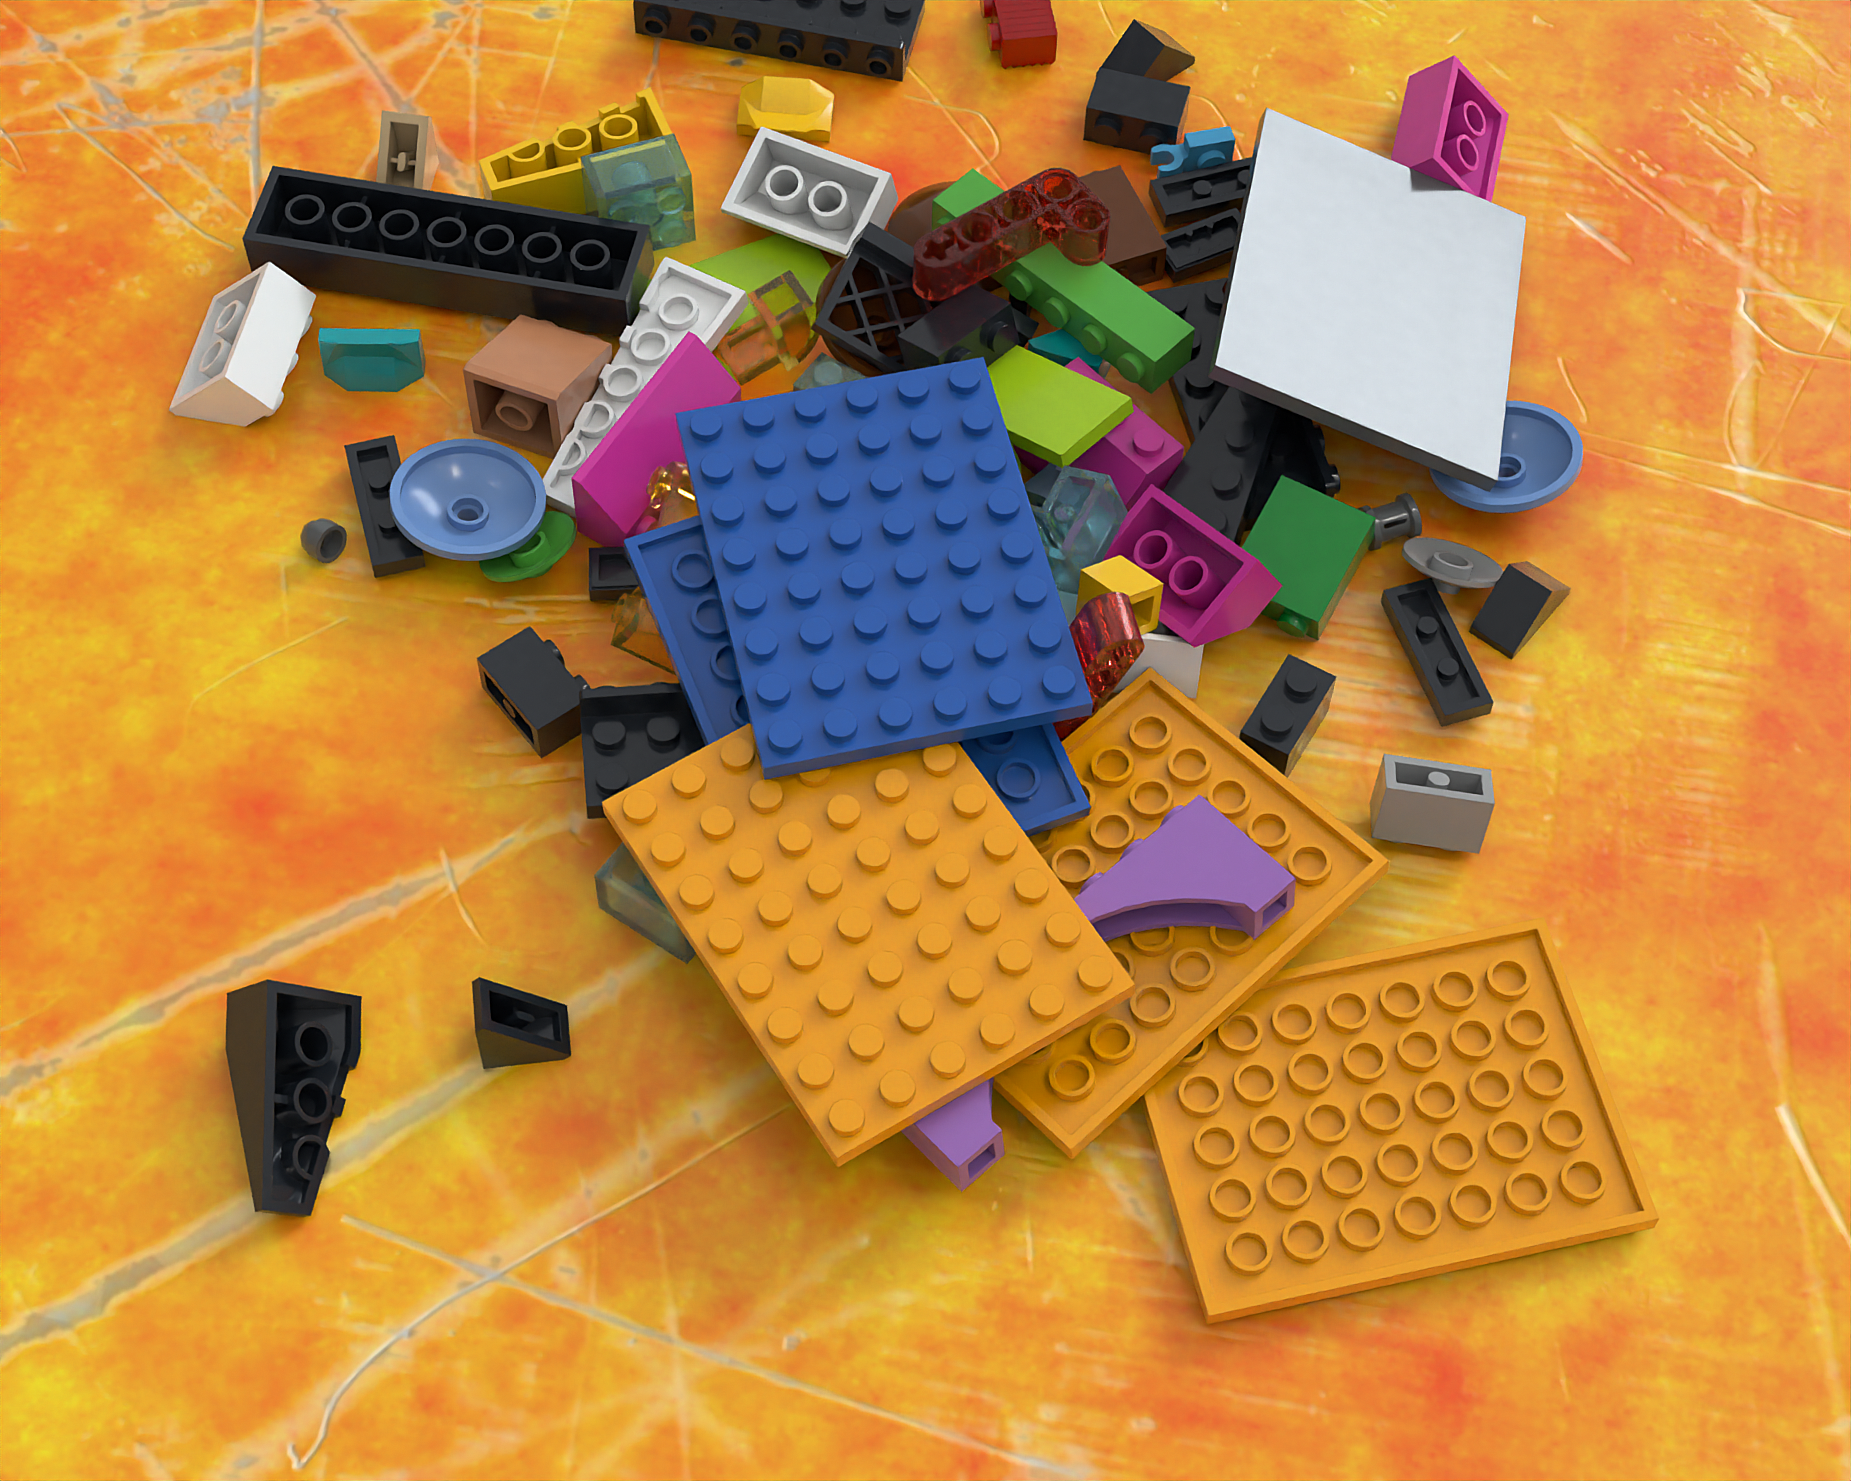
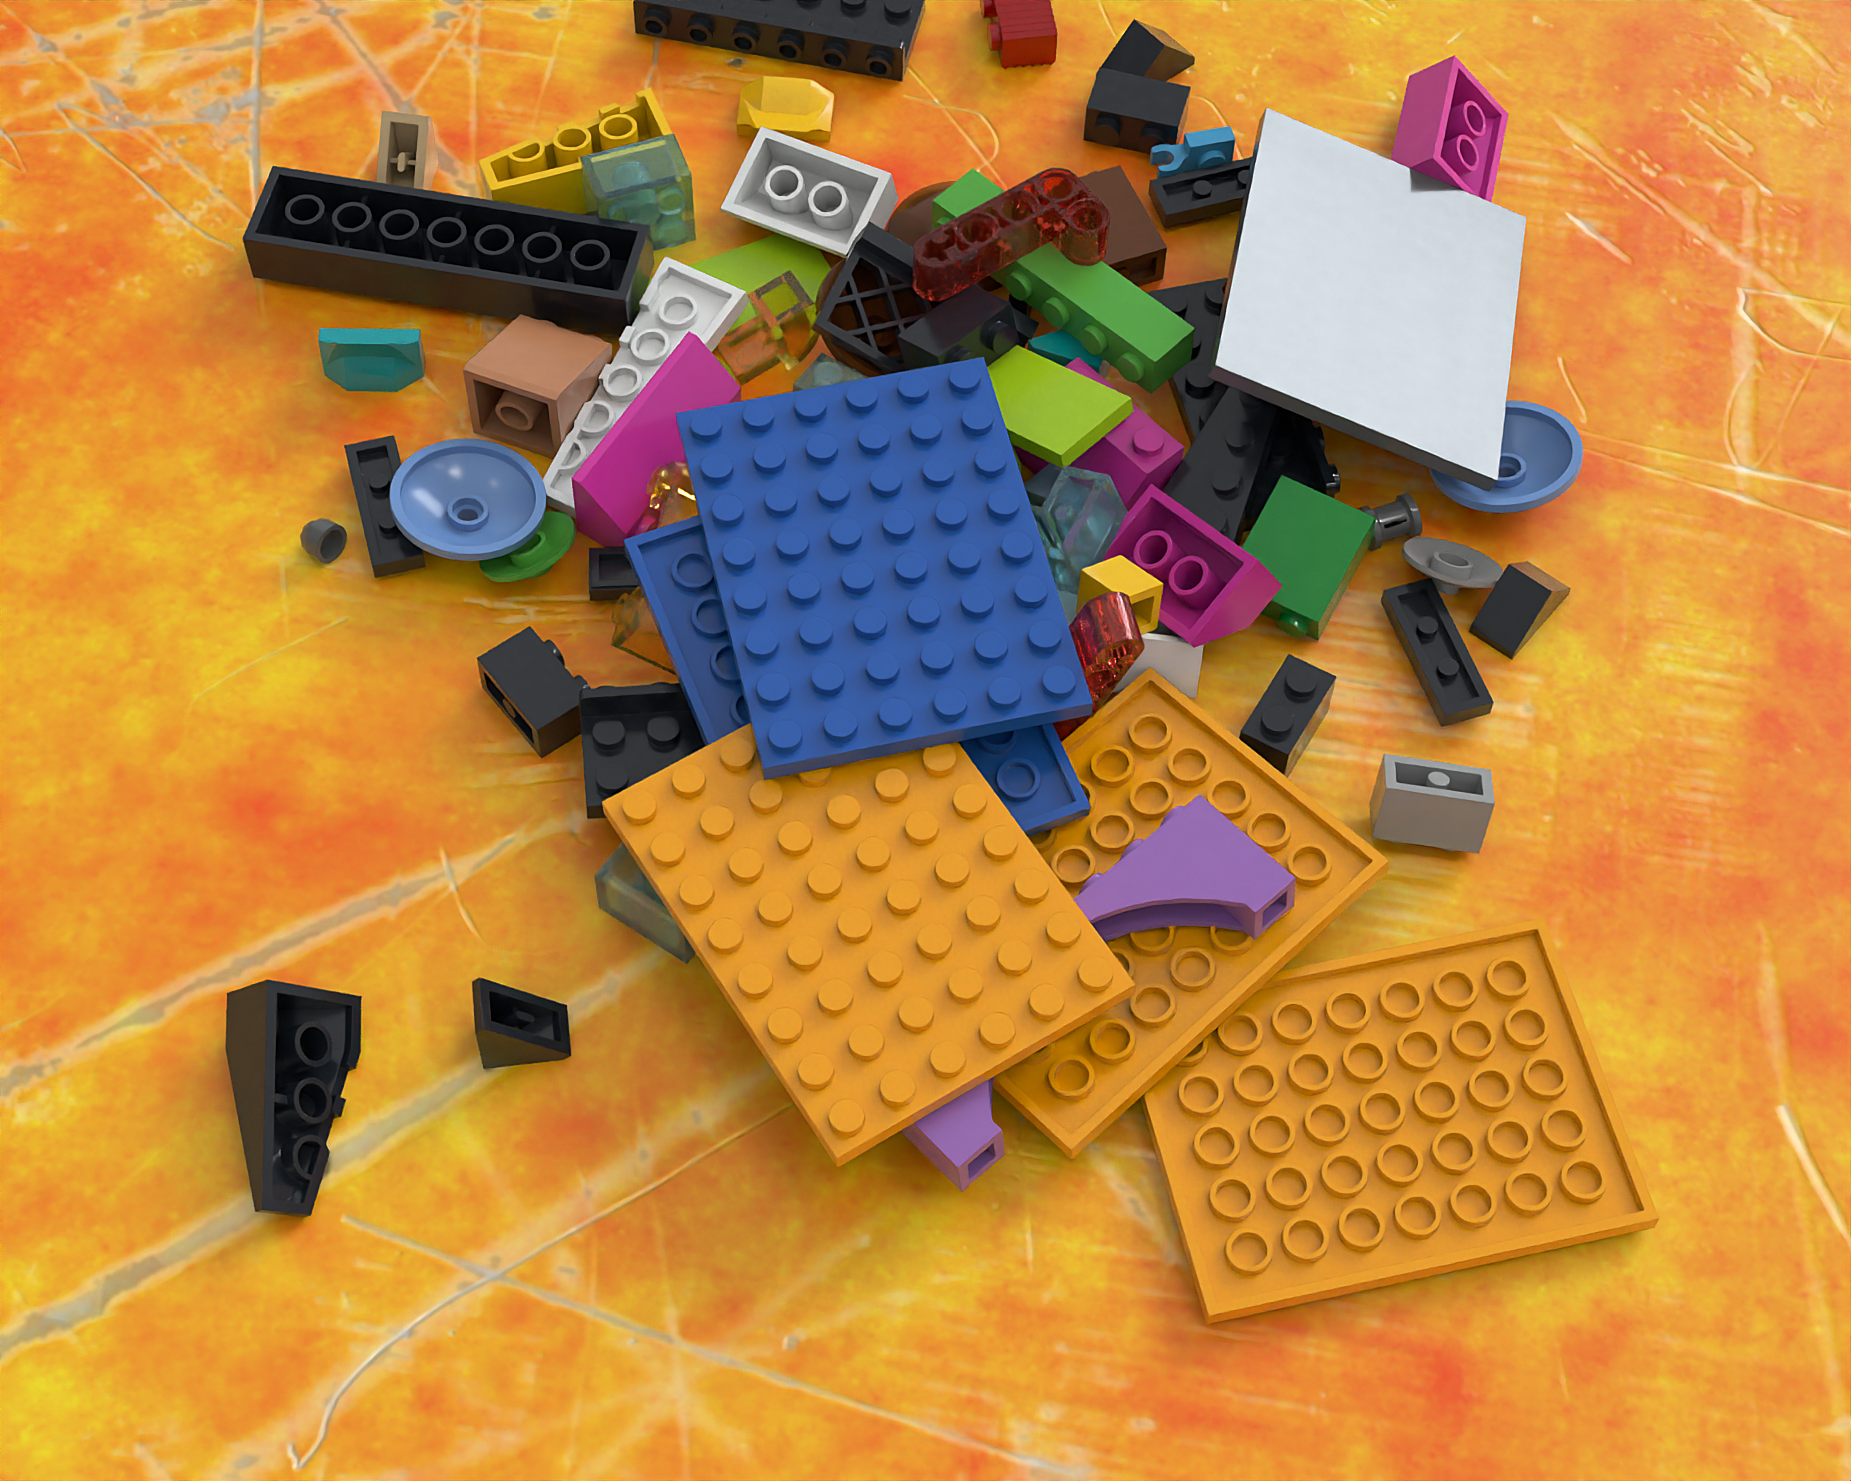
white slope [169,261,316,427] -> none
black plate [1161,207,1241,283] -> none

